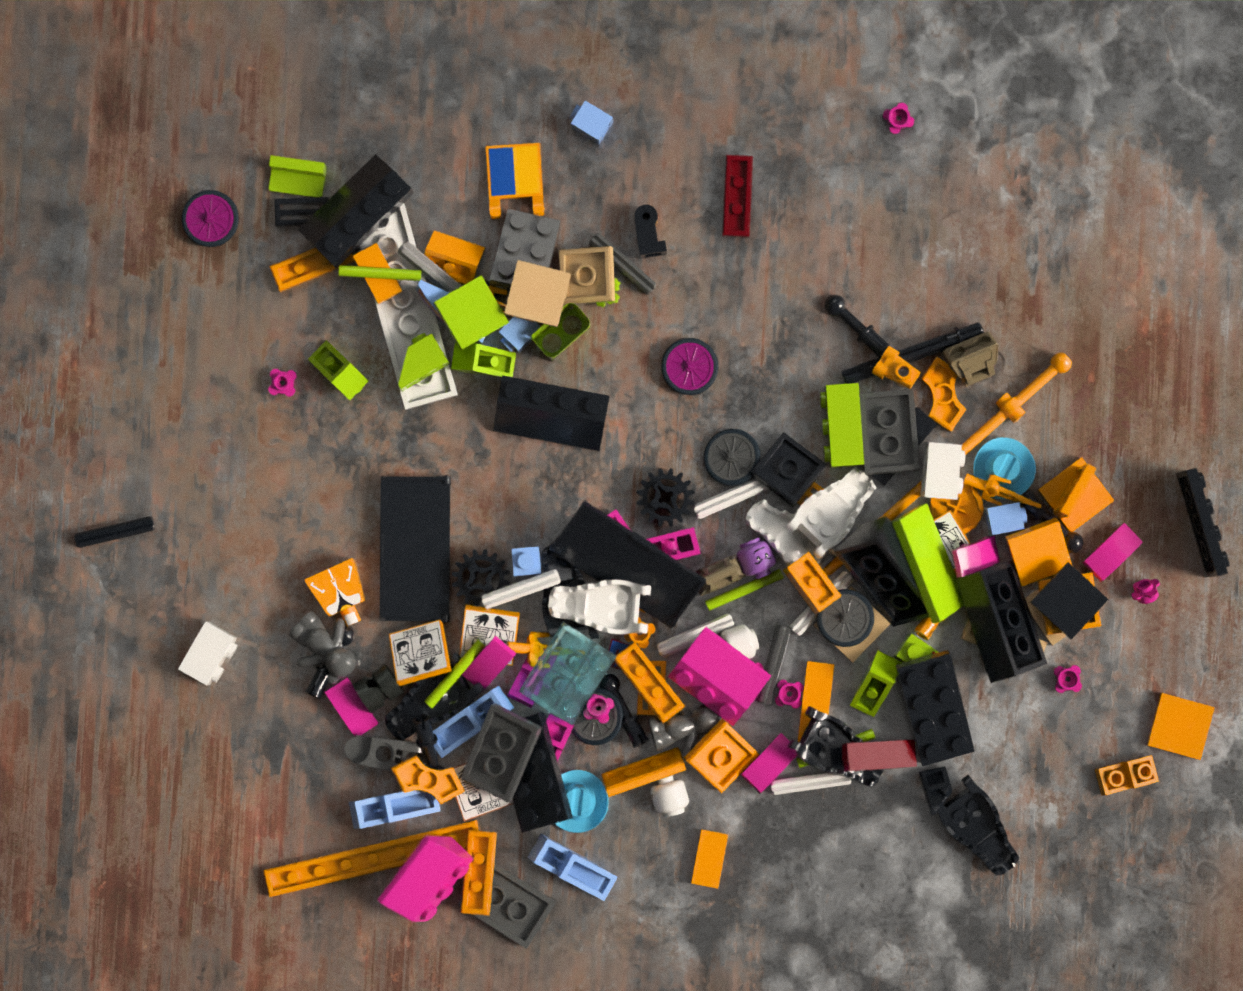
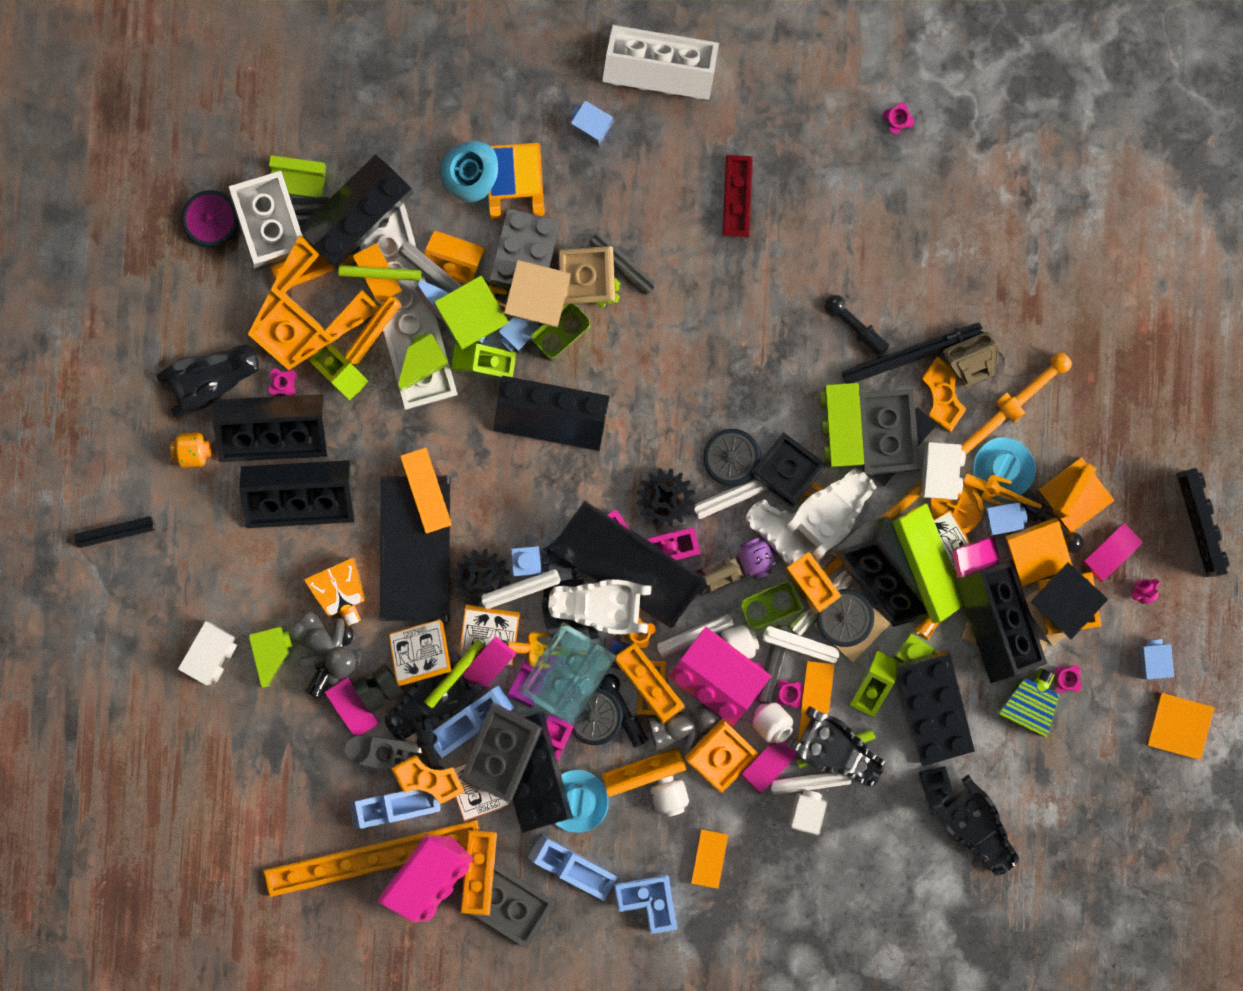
dark pink plate [583,694,614,724] -> none
black leg [634,205,667,259] -> none
magenta wheel [661,338,718,395] -> none
lime bar [705,569,784,611] -> none
tile [842,739,917,772] -> none
light orange plate [872,346,921,389] -> none
light orange slope [1094,755,1159,796] -> none
none -> black animal [156,344,259,417]
none -> light orange head [170,432,211,468]
none -> black slope [212,394,328,462]
none -> white slope [229,171,303,269]
none -> black slope [239,460,355,528]
none -> light orange wing [248,235,380,370]
none -> lime slope [249,627,293,688]
none -> light orange axle [345,296,401,365]
none -> light orange tile [400,448,452,534]
none -> medium azure hat [440,141,498,202]
none -> white slope [602,25,719,100]
none -> light blue brick [614,875,677,934]
none -> lime piece [740,582,803,628]
none -> white head [752,703,793,743]
none -> white axle [763,626,839,664]
none -> white brick [789,789,827,835]
none -> torso [996,668,1059,737]
none -> light blue brick [1139,639,1174,679]

